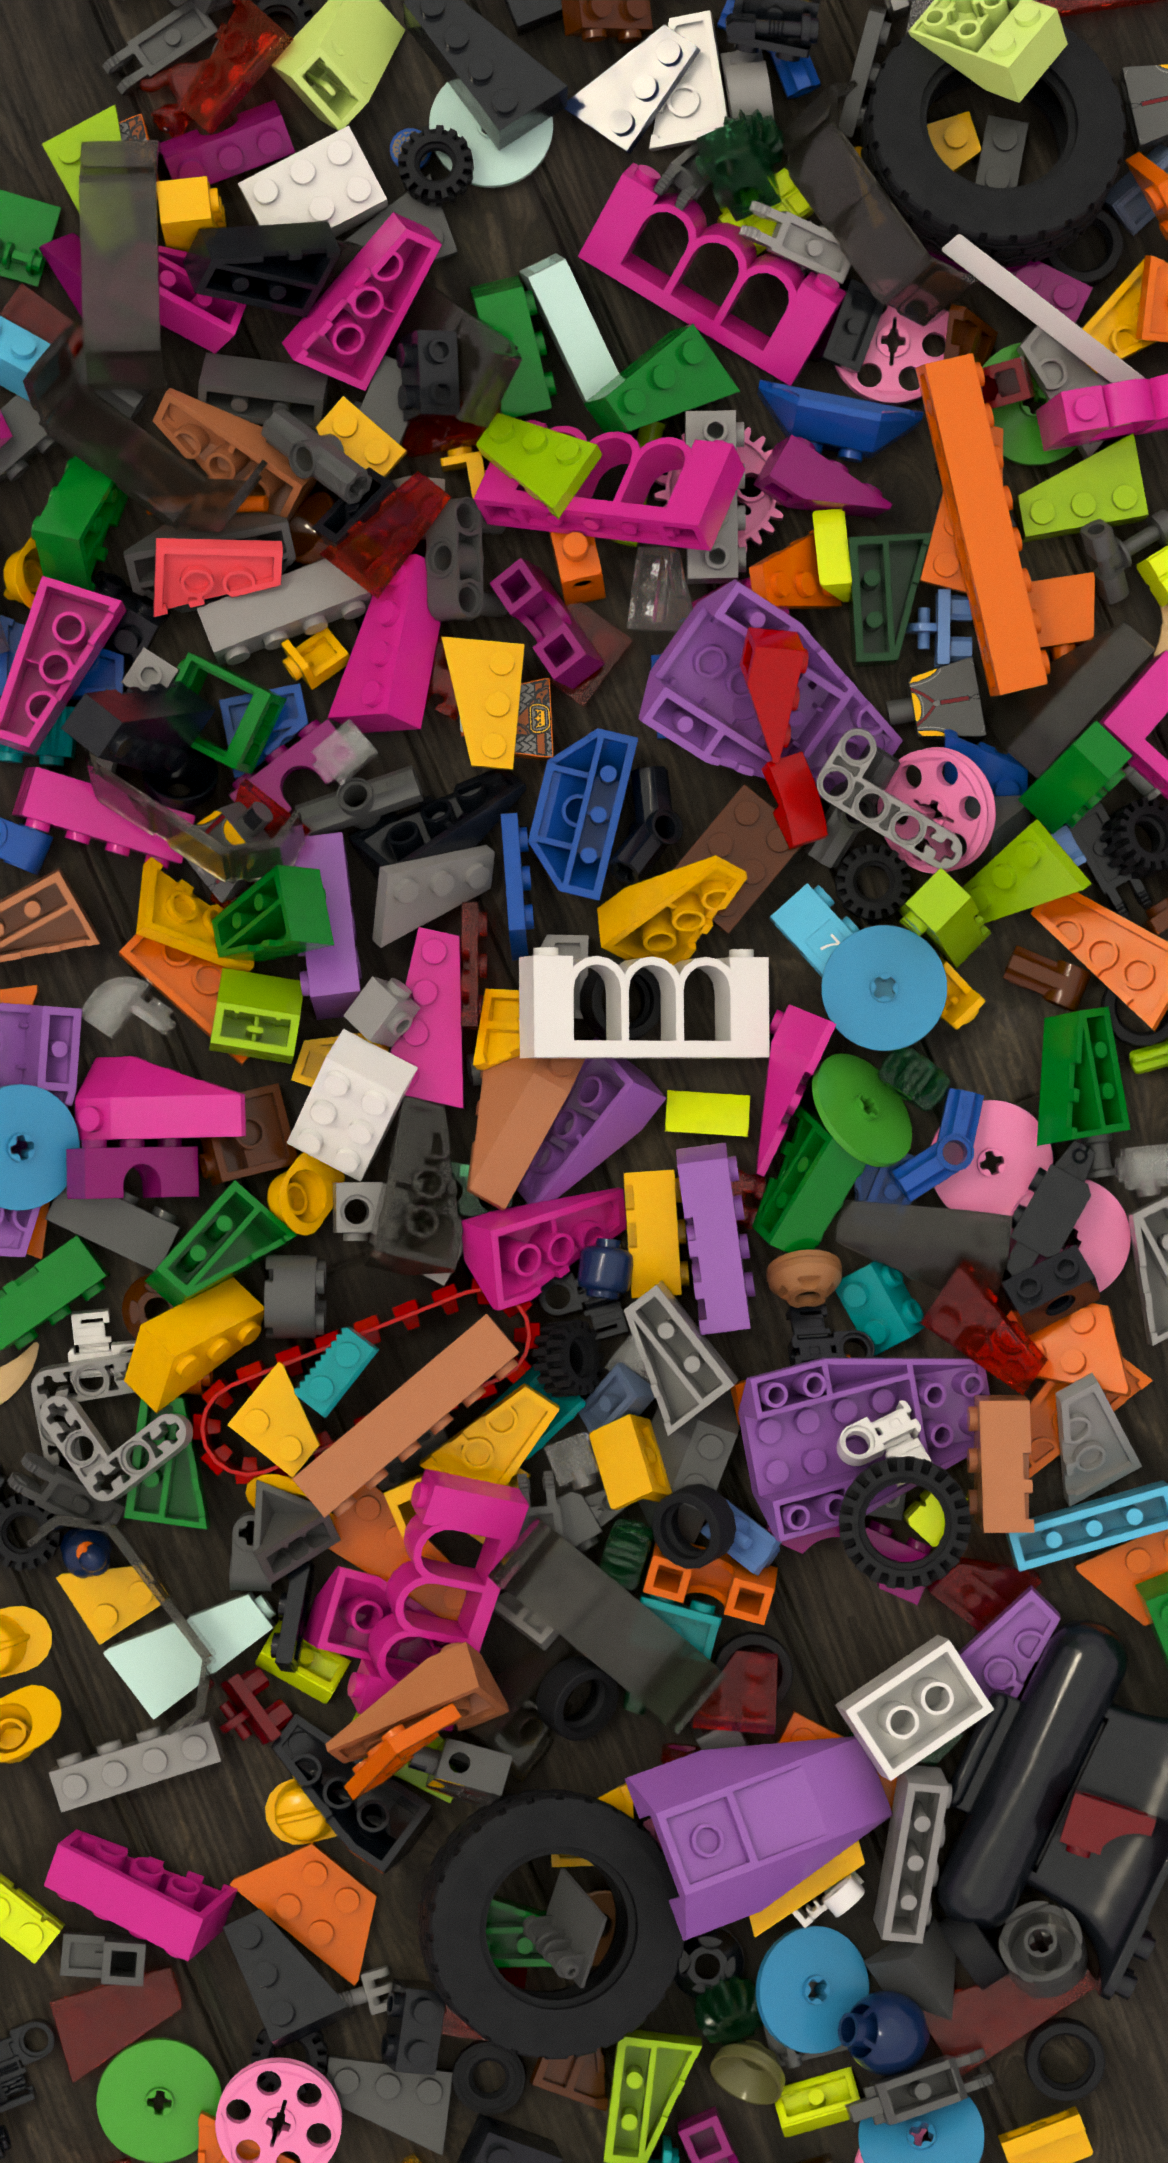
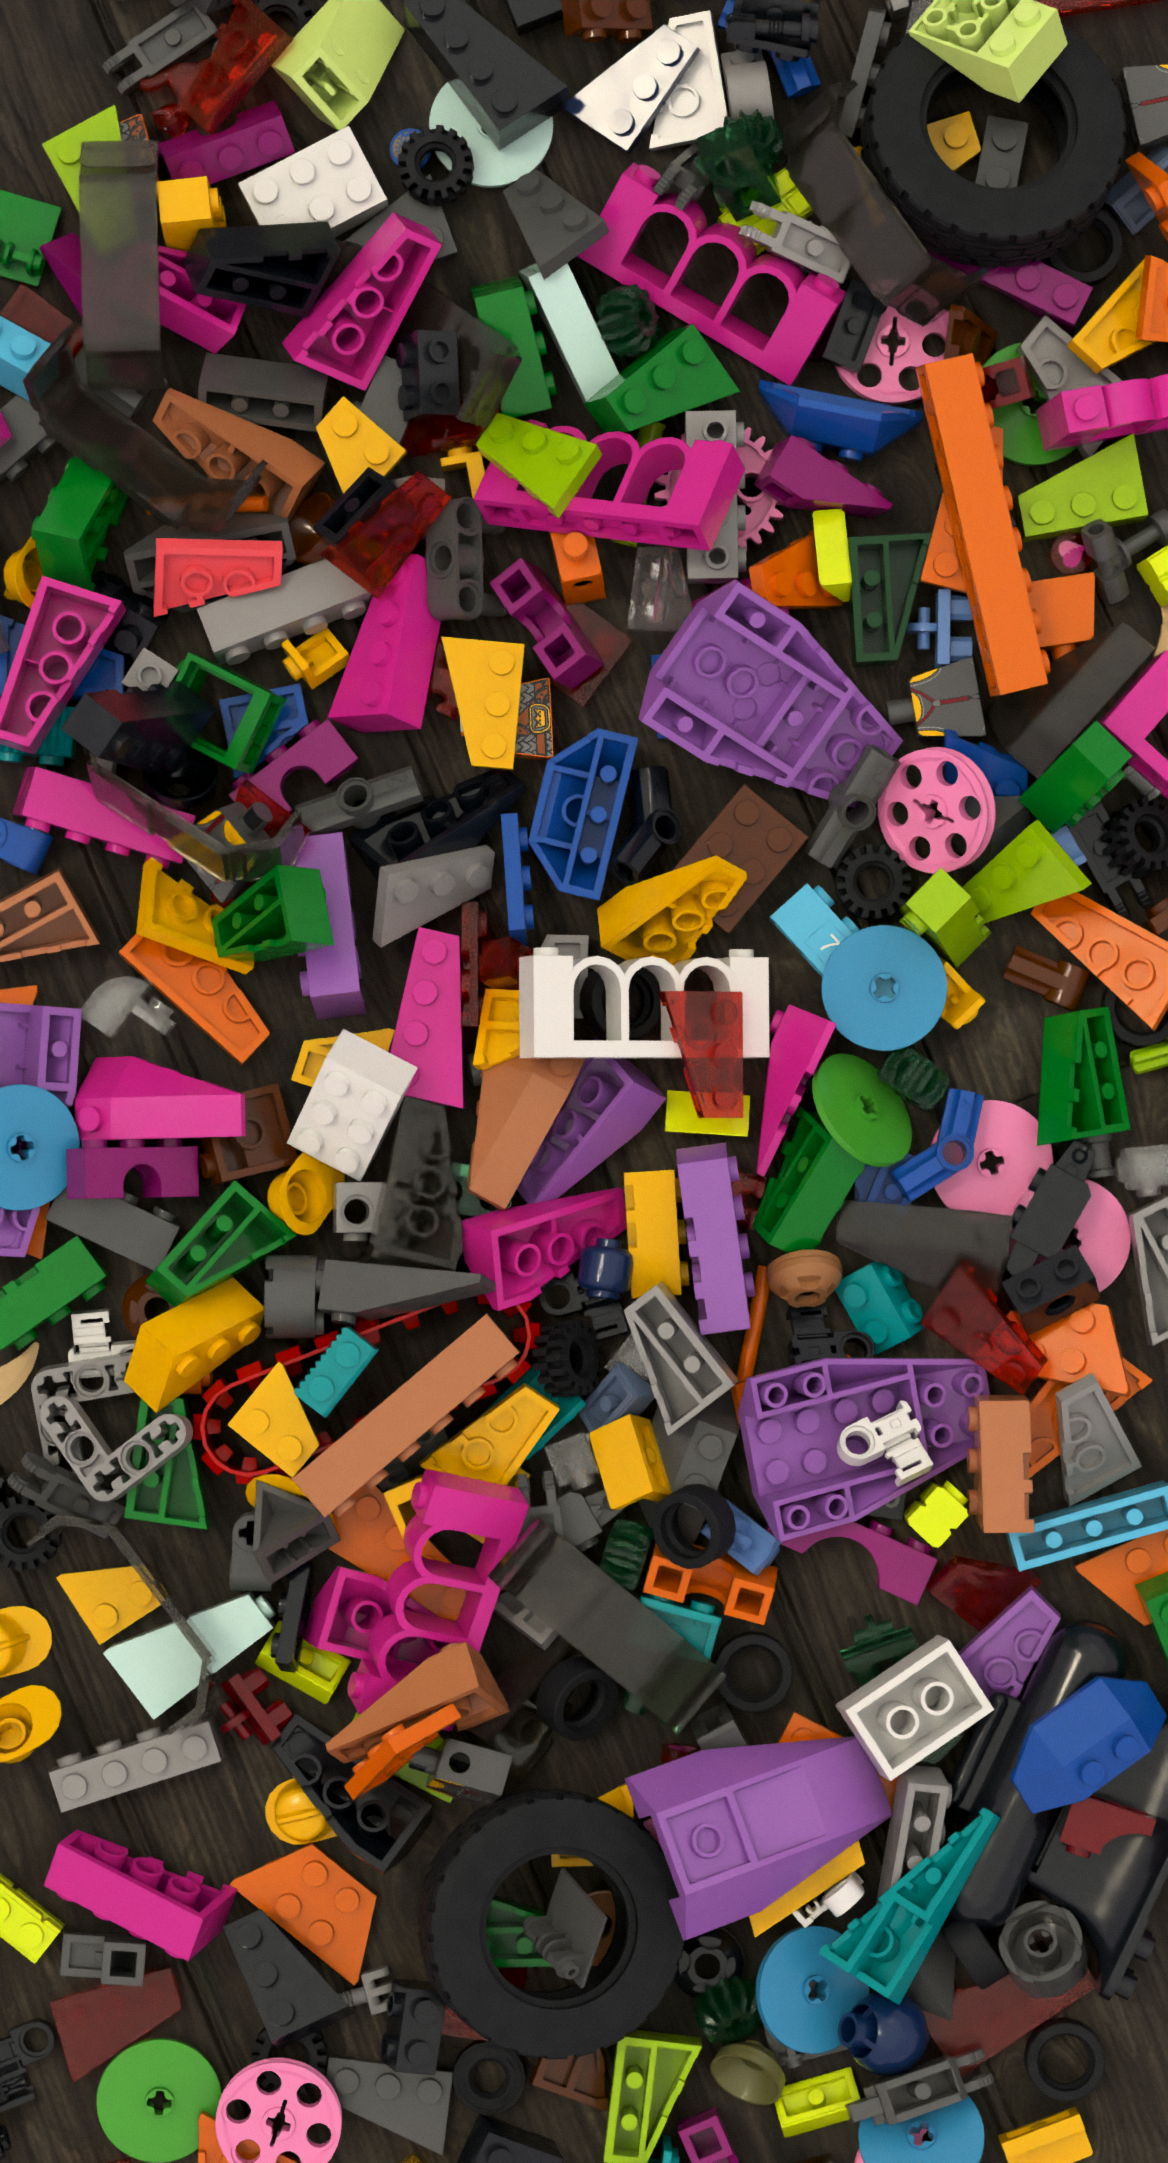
dark blue animal [60,1528,112,1579] -> none
lime slope [209,968,303,1064] -> none
dark grey piece [261,409,373,504] -> none
clear brick [311,719,379,786] -> none
light grey brick [343,976,420,1047] -> none
clear red wing [693,1651,778,1734] -> none
red slope [740,627,809,763] -> none
red slope [761,751,828,849] -> none
light grey beam [817,728,962,869] -> none
black tyre [839,1456,971,1590] -> none
white sticker [942,234,1144,383] -> none
none -> dark grey wedge [317,1259,496,1326]
none -> clear red brick [480,936,533,990]
none -> dark grey wing [502,169,609,280]
none -> clear green gear [596,284,660,358]
none -> clear red wing [658,991,743,1118]
none -> orange bar [736,1265,770,1382]
none -> teal wedge [818,1807,1000,2005]
none -> clear green hips [840,1614,919,1687]
none -> blue wedge [1010,1676,1167,1814]
none -> clear red tile [1049,532,1091,576]

